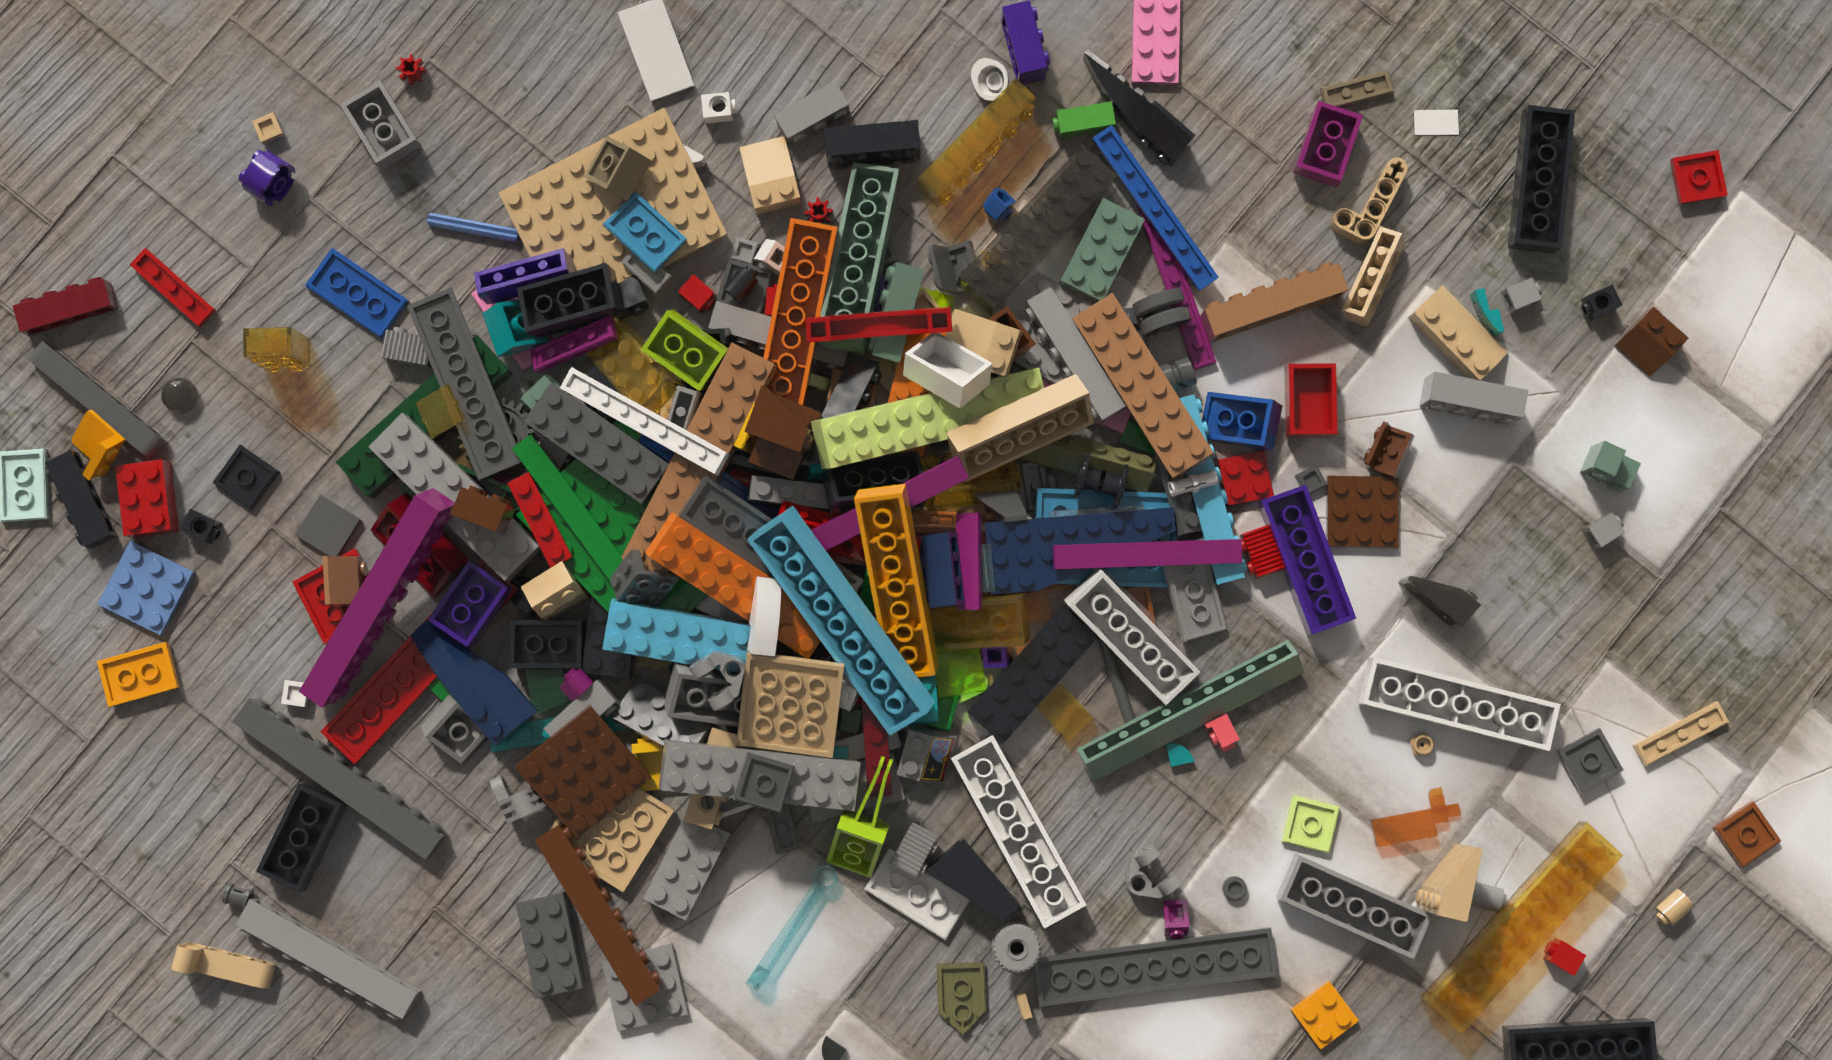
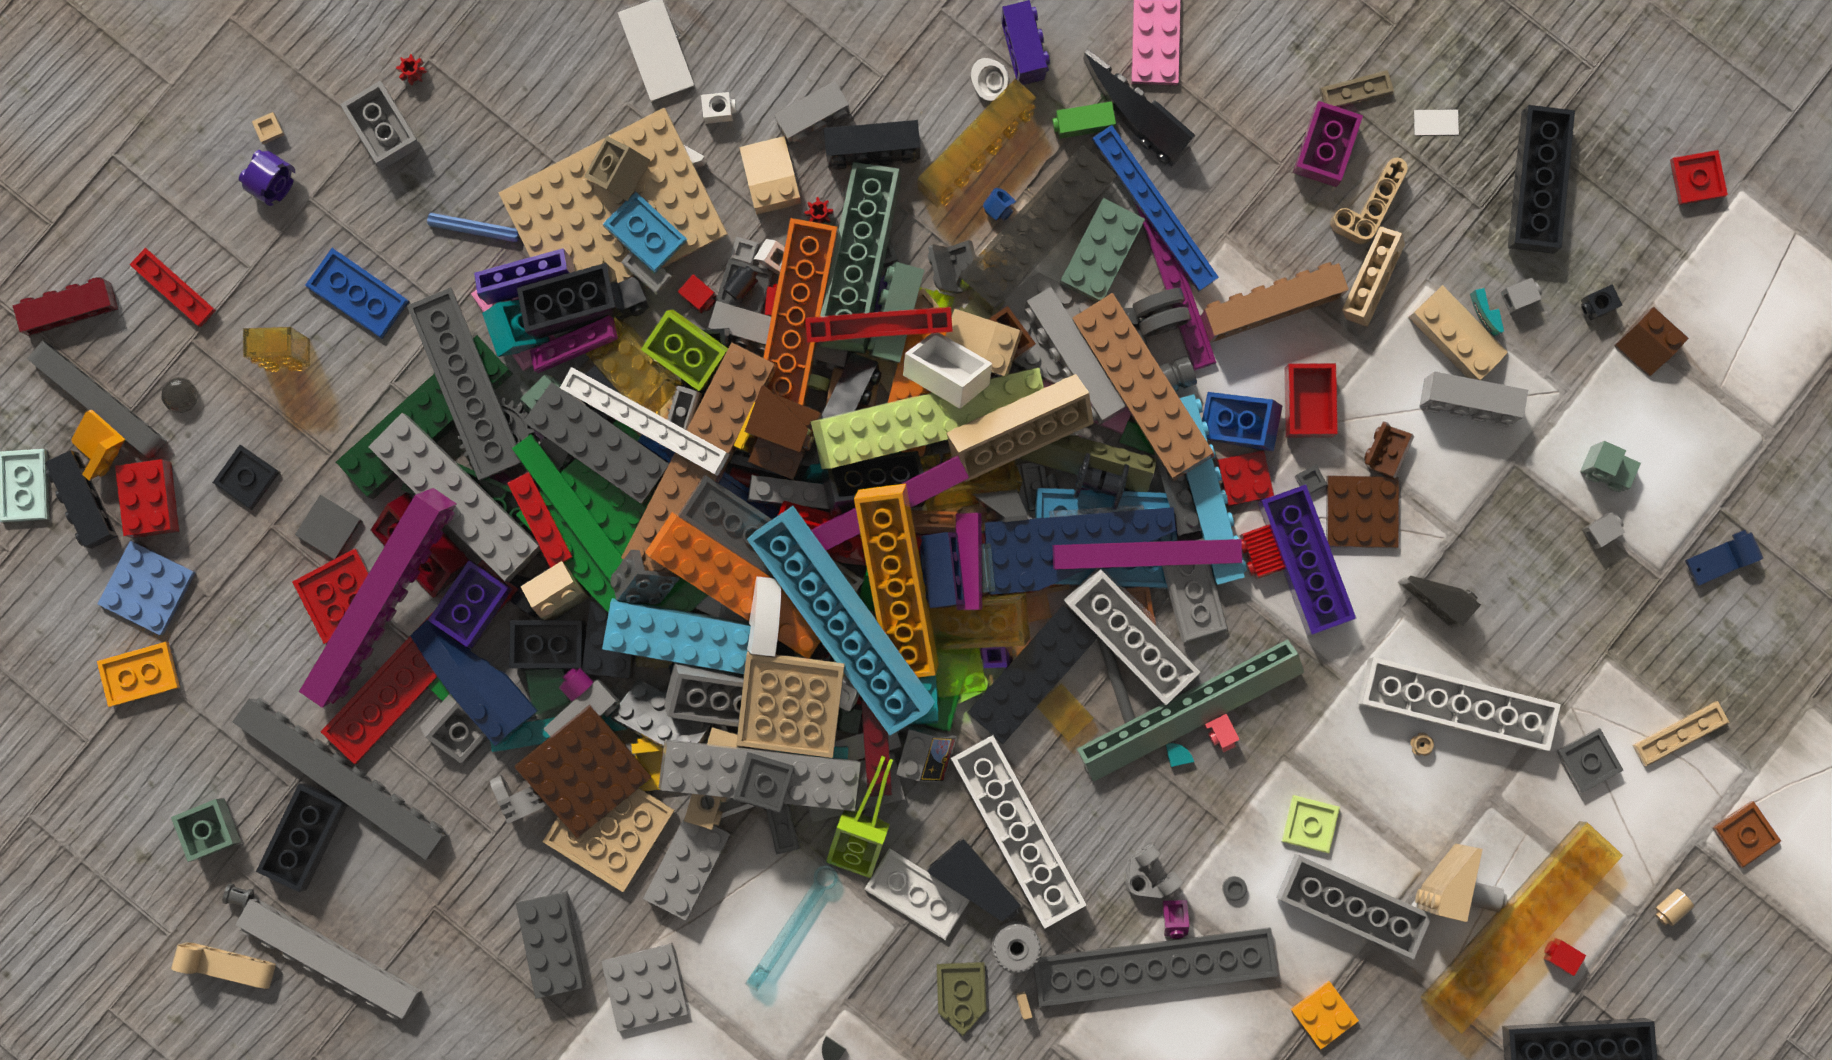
black brick [179,509,222,544] -> none
white plate [281,680,308,707] -> none
medium nougat slope [323,556,367,607] -> none
light grey brick [381,327,432,368] -> none
clear yellow piece [416,385,464,438] -> none
reddish brown brick [450,485,515,535] -> none
reddish brown brick [534,824,663,1006] -> none
light grey piece [689,650,745,711] -> none
light grey brick [888,822,938,881] -> none
white pin [1168,470,1218,497] -> none
clear orange piece [1370,787,1461,847] -> none
none -> sand green brick [171,798,241,862]
none -> dark blue door [1685,530,1764,586]

